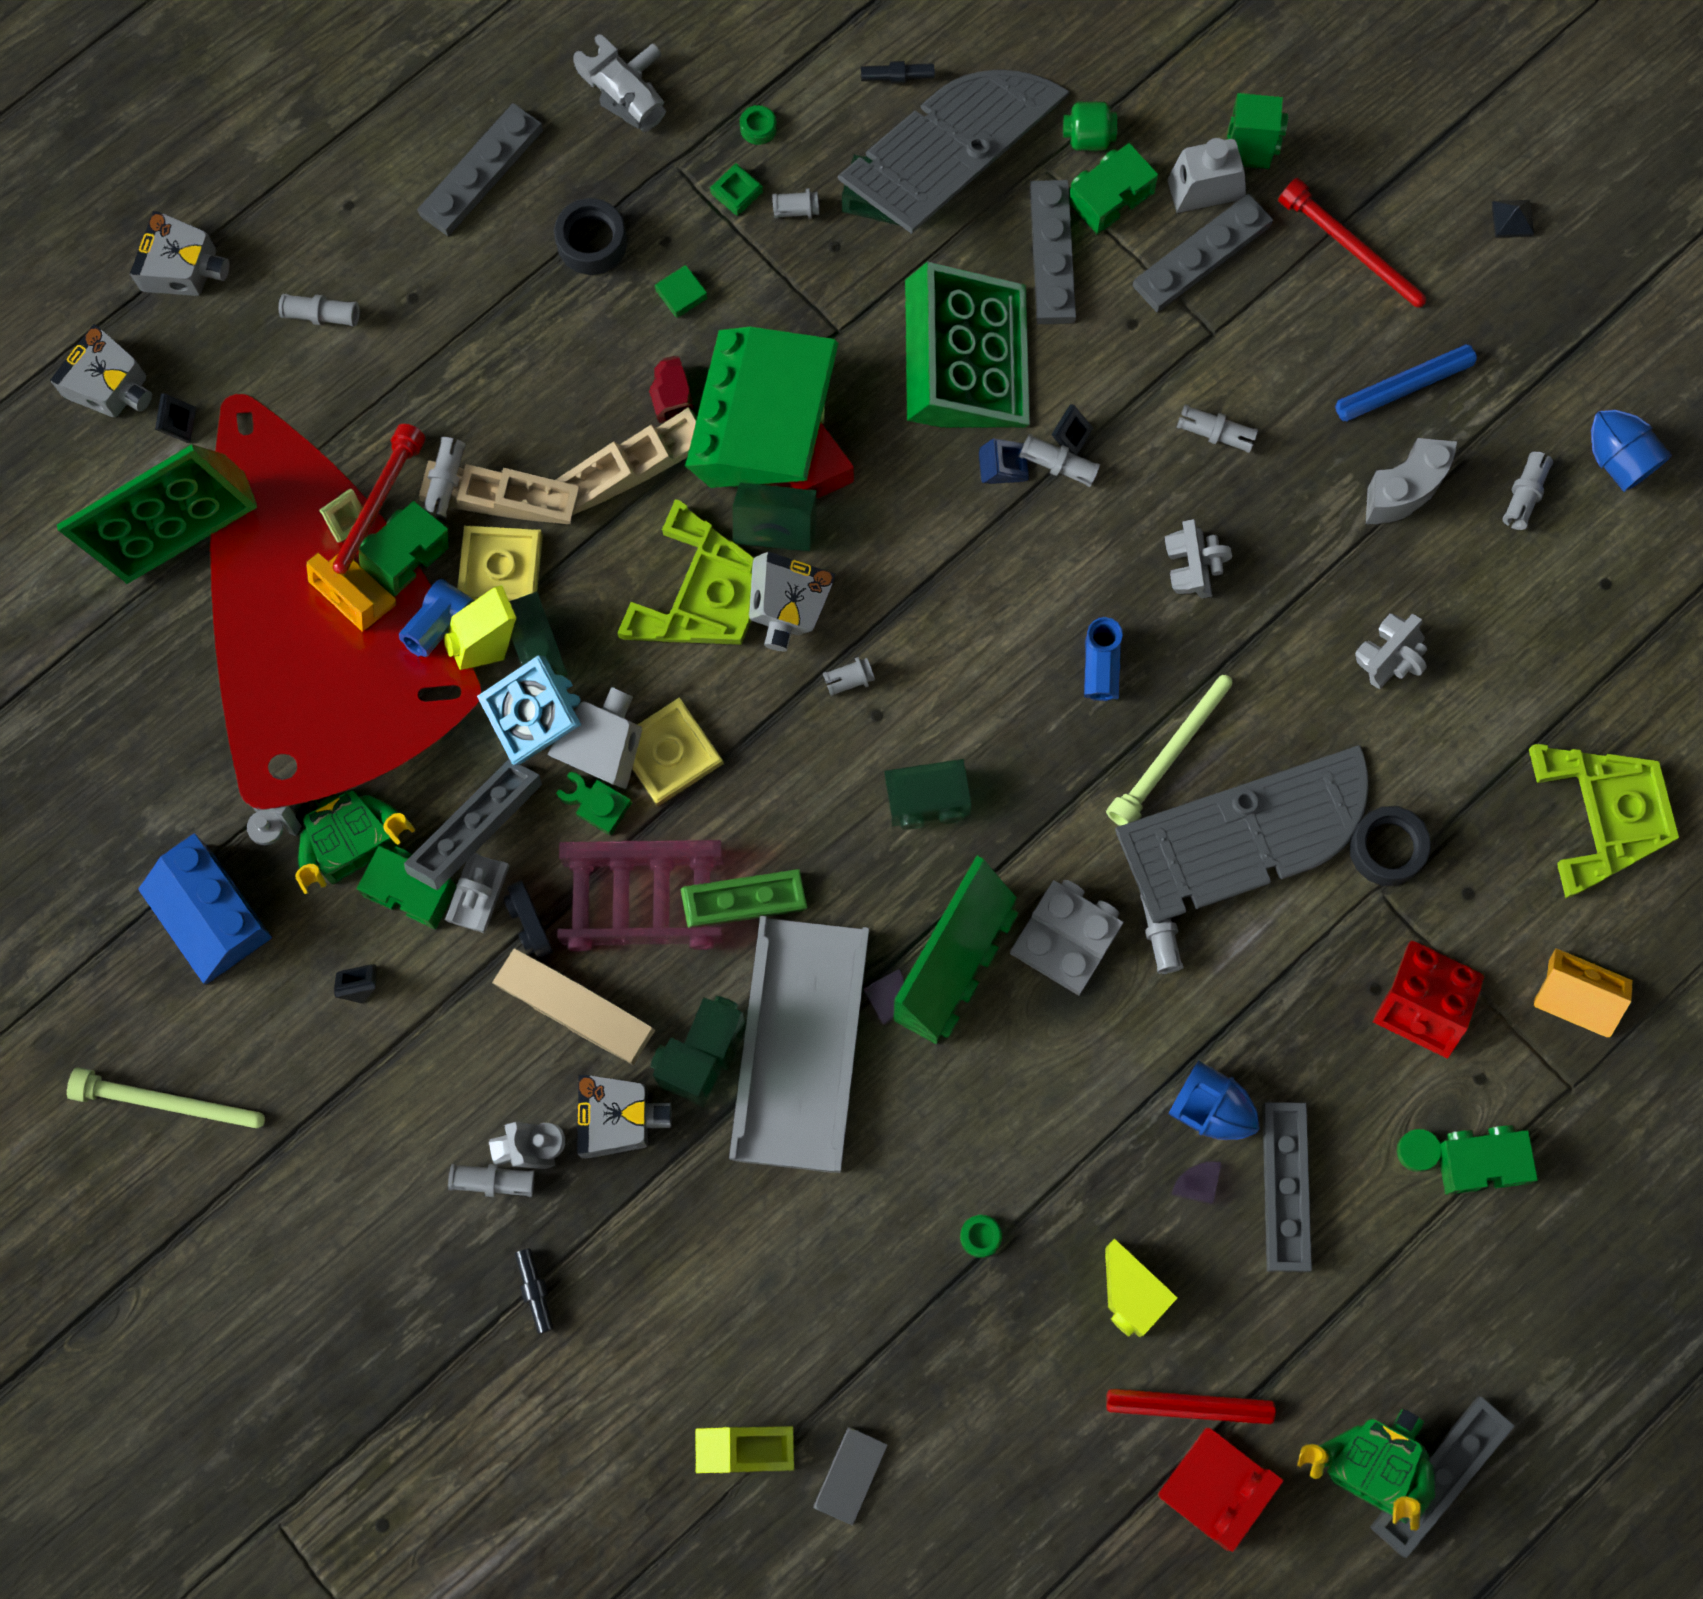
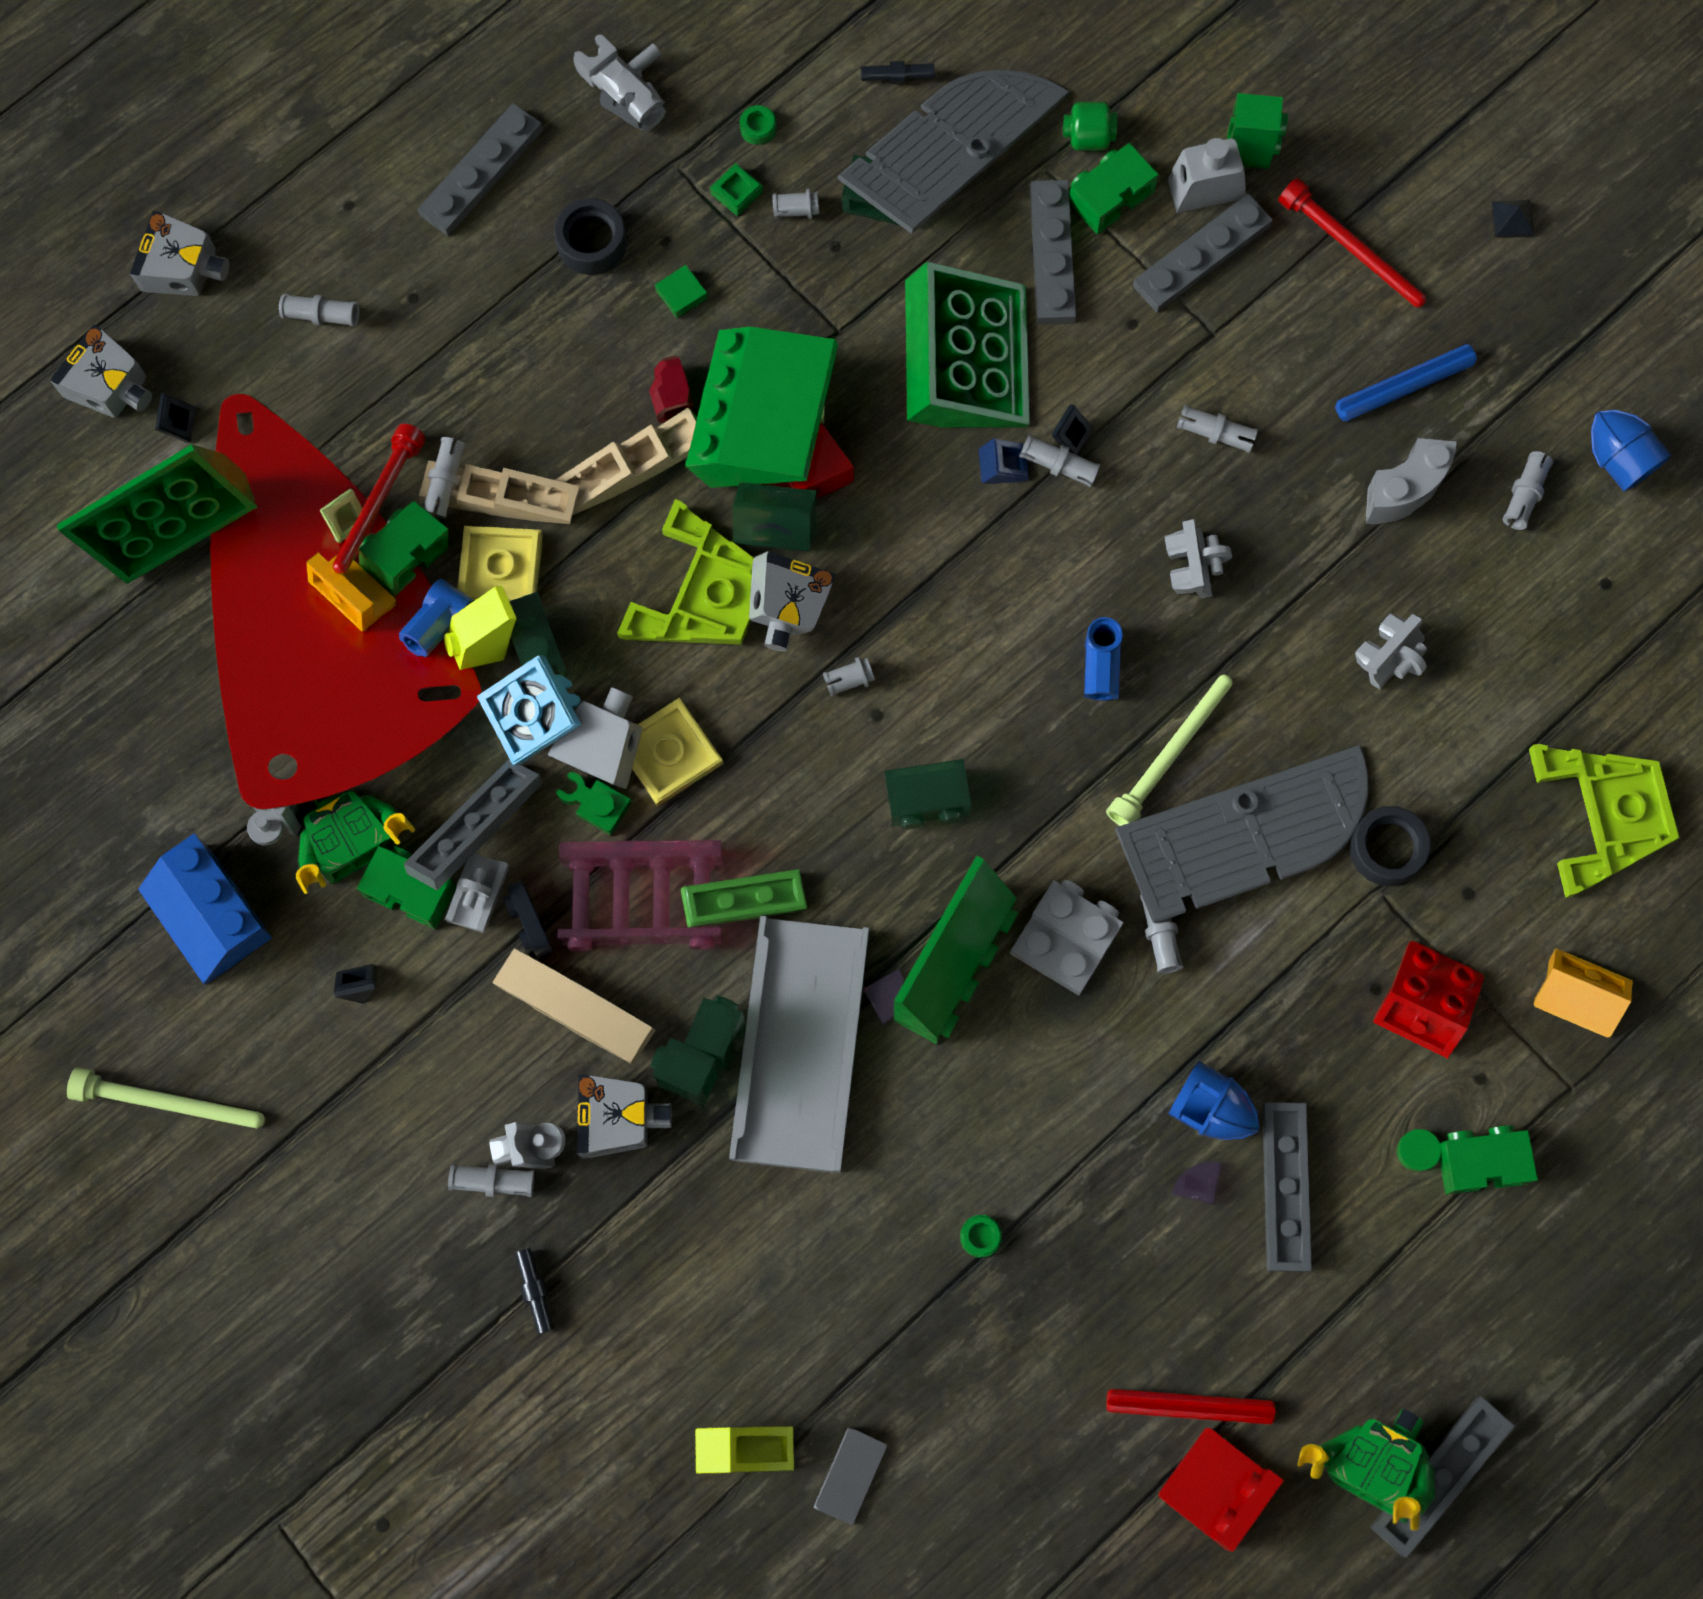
neon yellow slope [1105,1239,1177,1337] -> none

